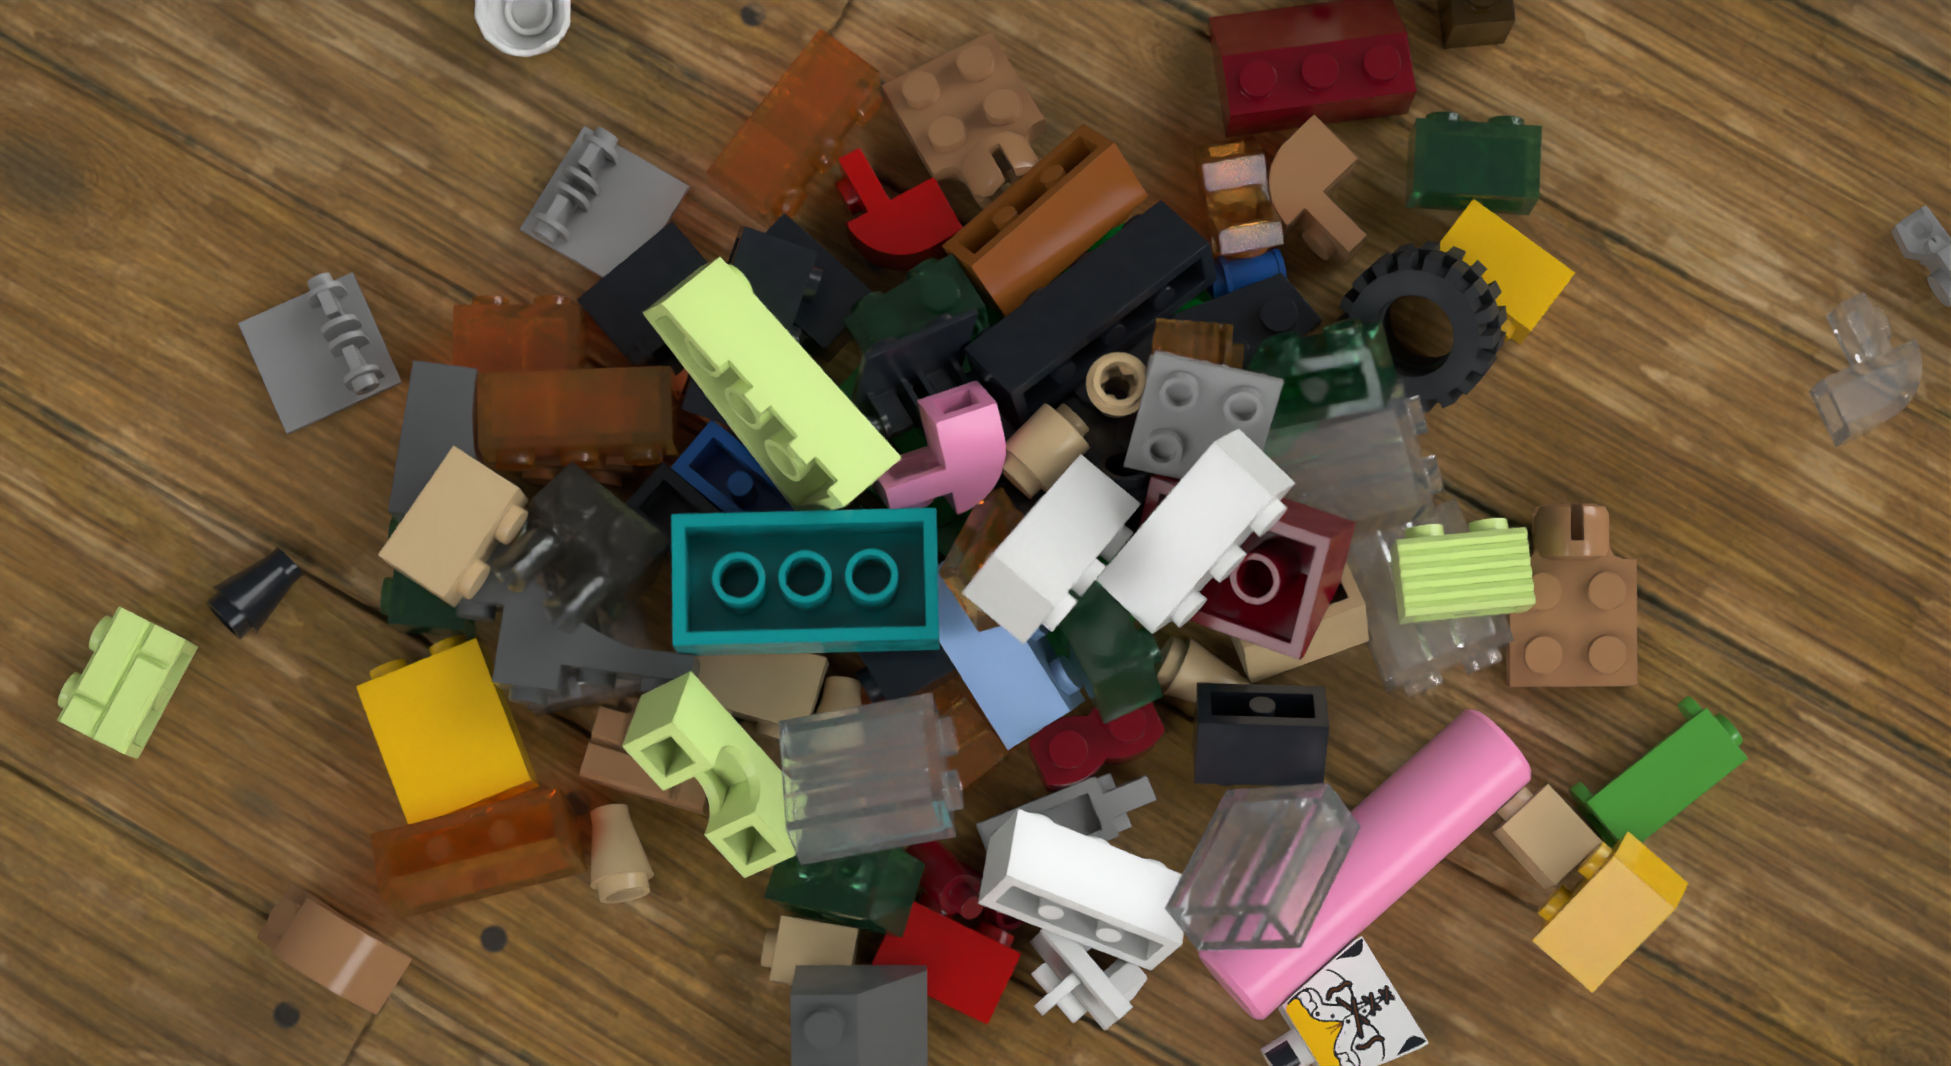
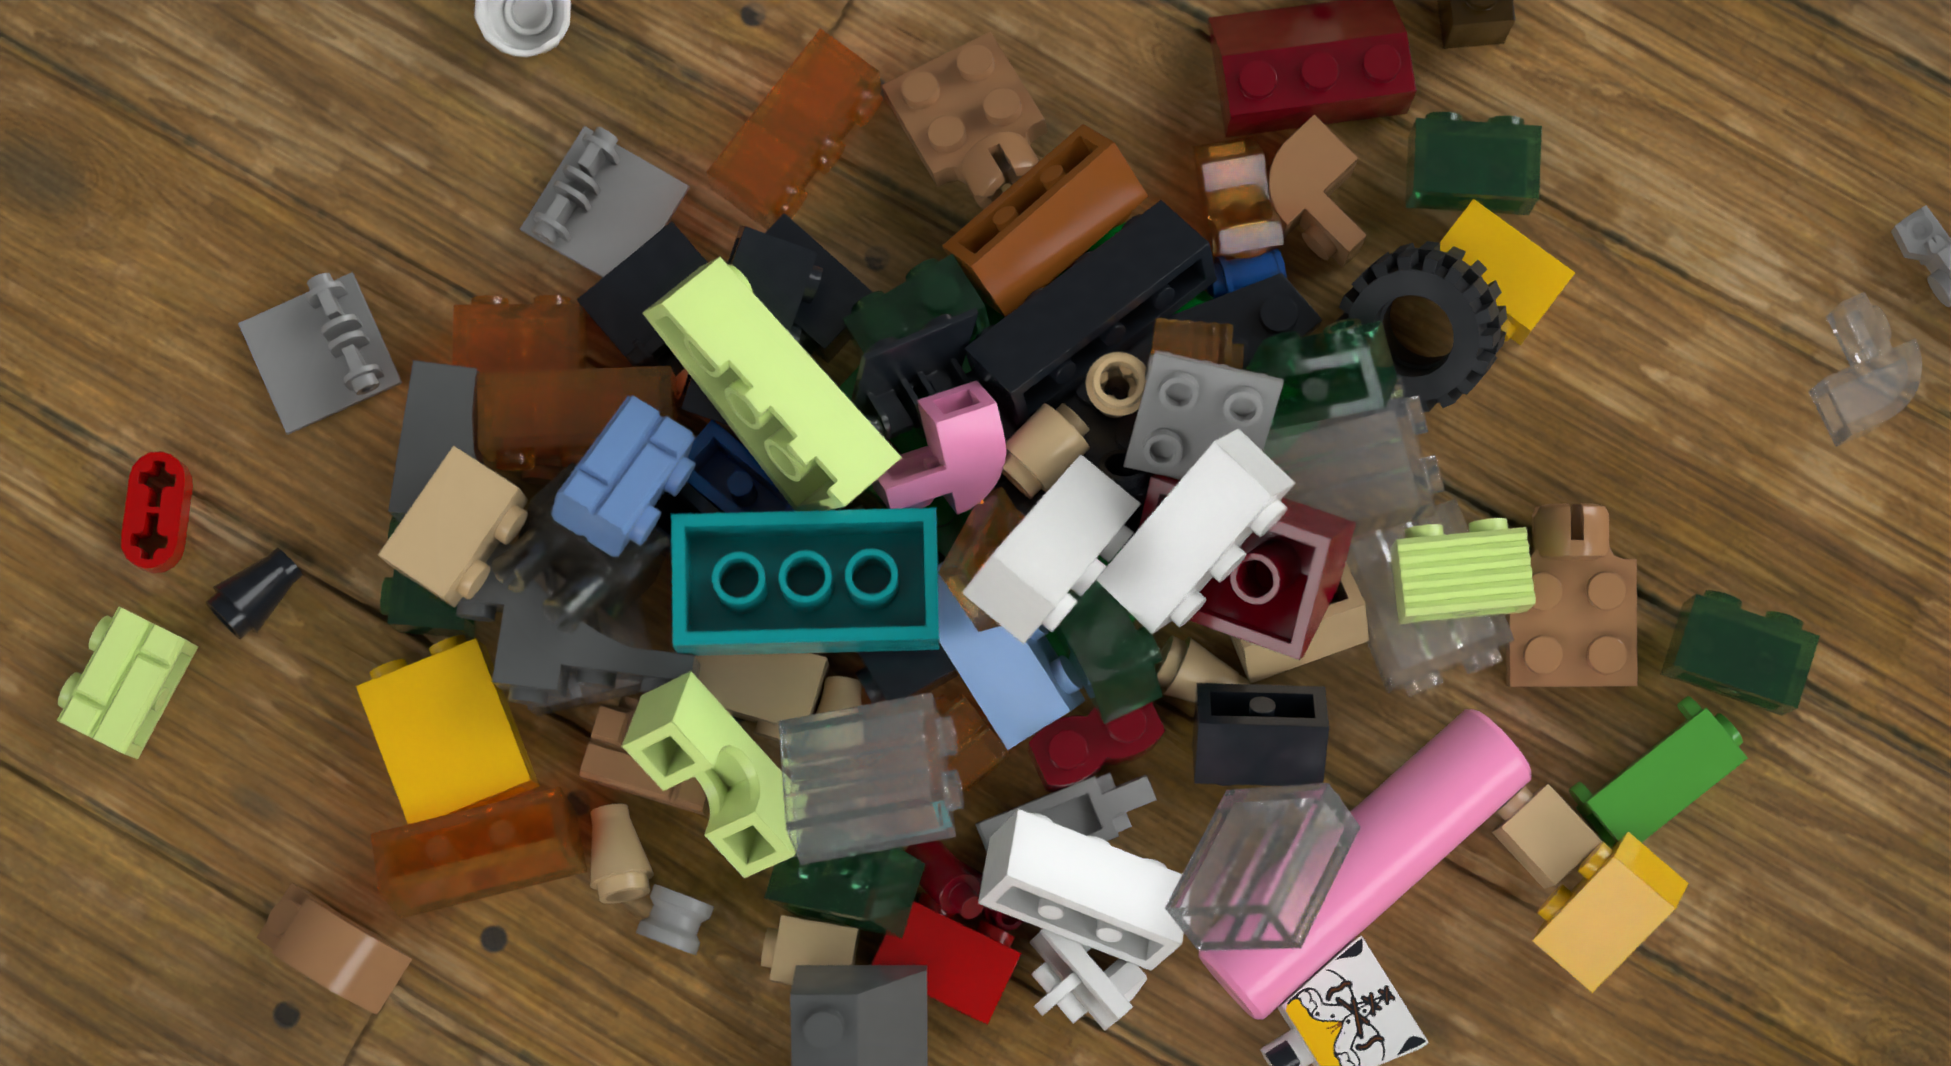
red brick [834,147,963,271] -> none
none -> red beam [121,451,193,574]
none -> medium blue brick [551,395,696,557]
none -> light grey wheel [636,884,714,955]
none -> clear green brick [1660,590,1820,716]

